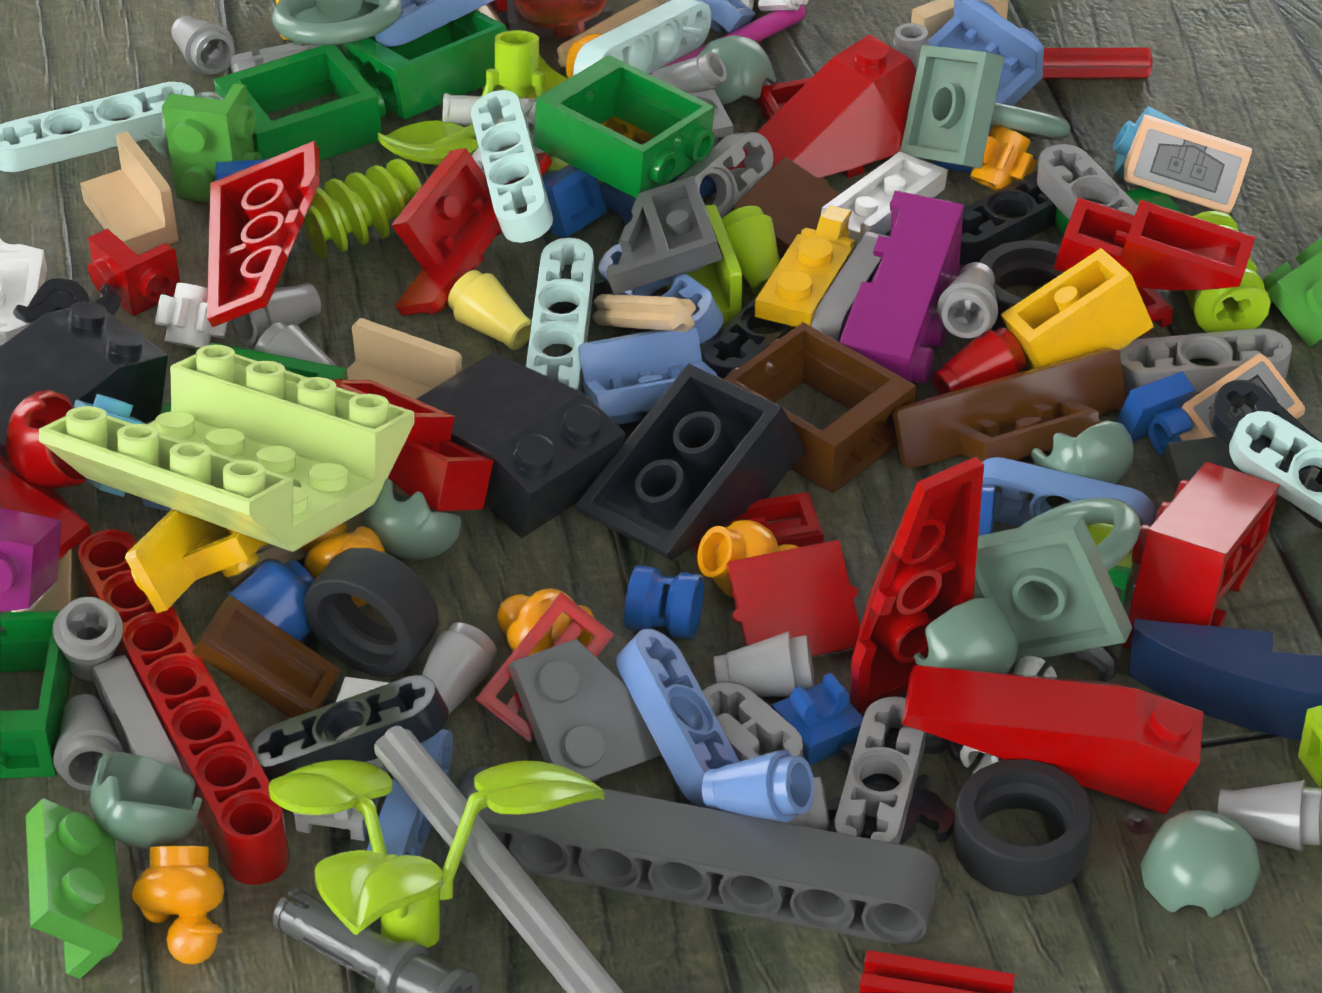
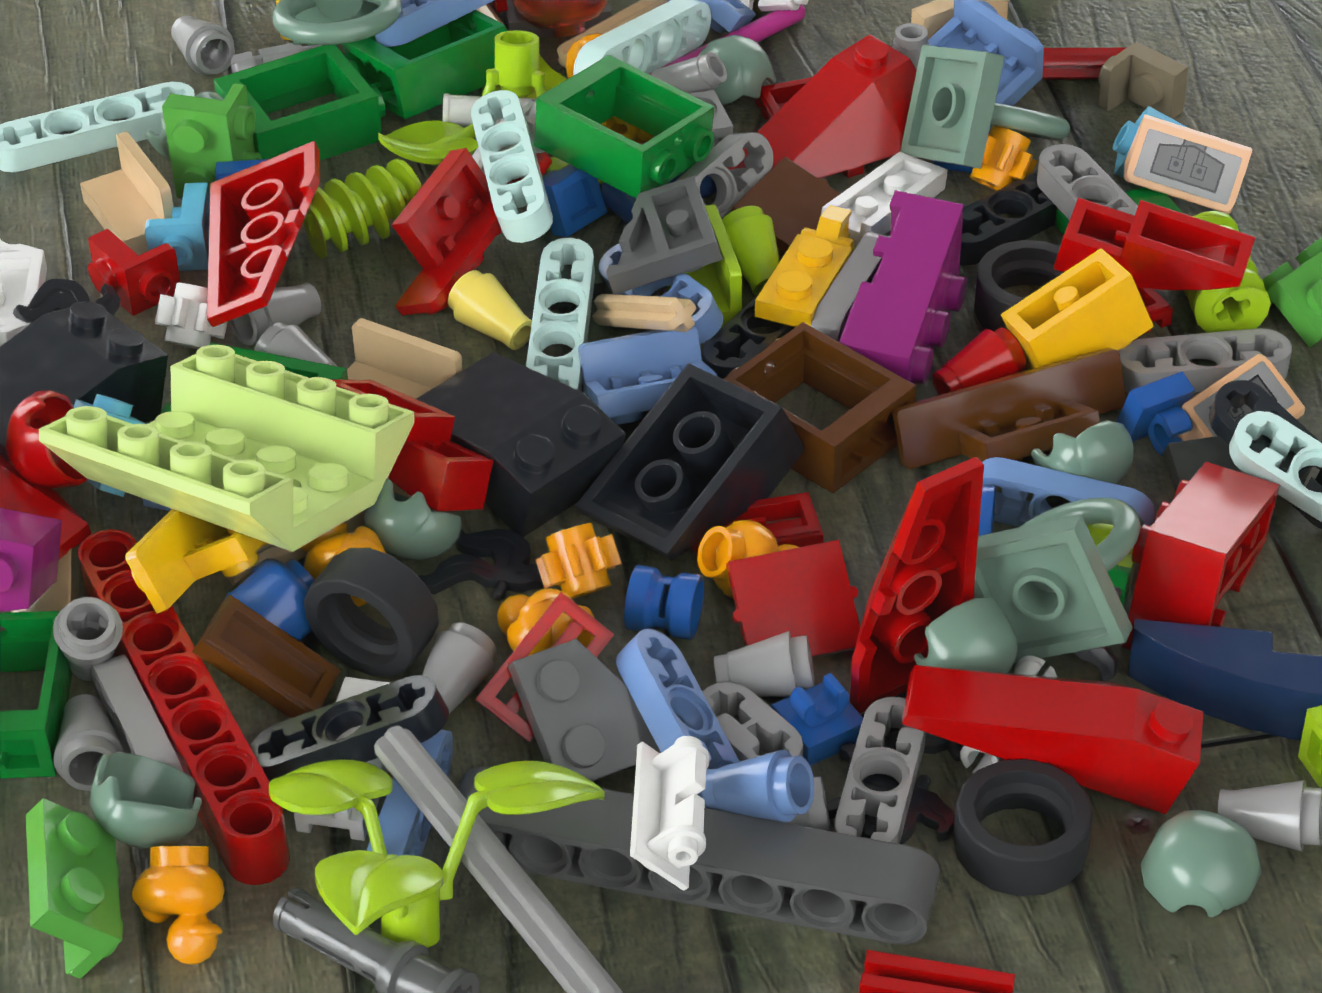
light grey cone [937,262,998,338] -> none
none -> medium azure bracket [145,182,210,271]
none -> black piece [417,529,544,601]
none -> light orange gear [535,523,622,599]
none -> white hinge [630,736,709,891]
none -> dark tan bracket [1099,41,1188,119]

